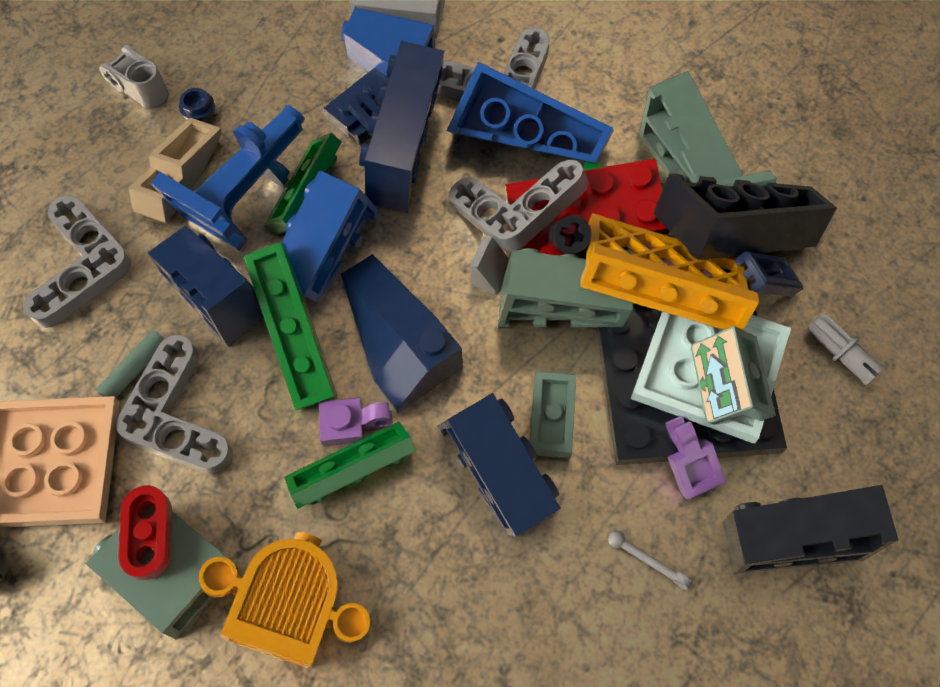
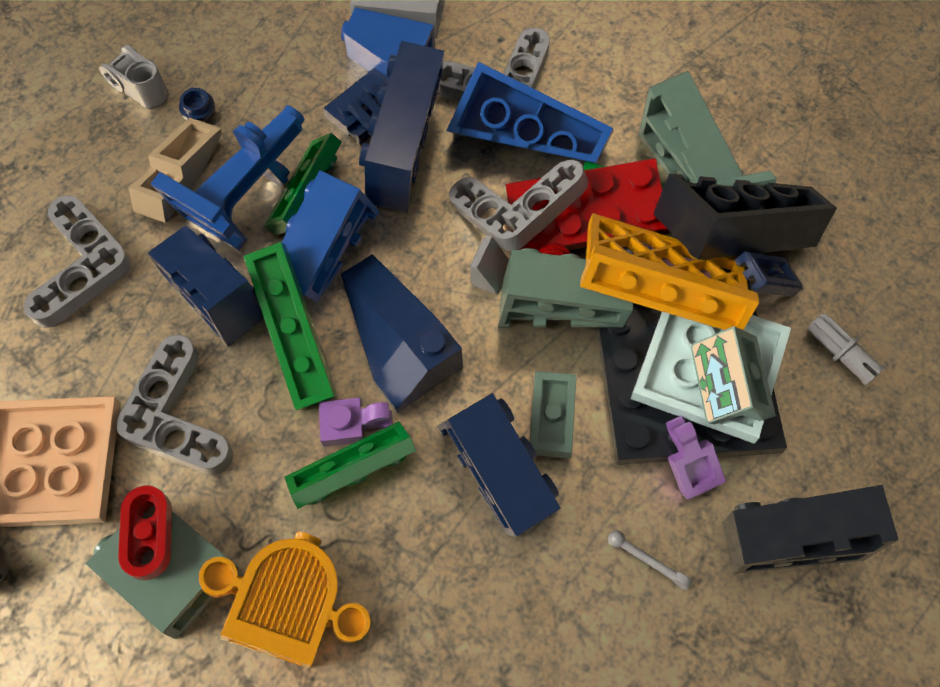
sand green piece [95,330,164,398] -> none
black hinge [548,216,591,254] -> none

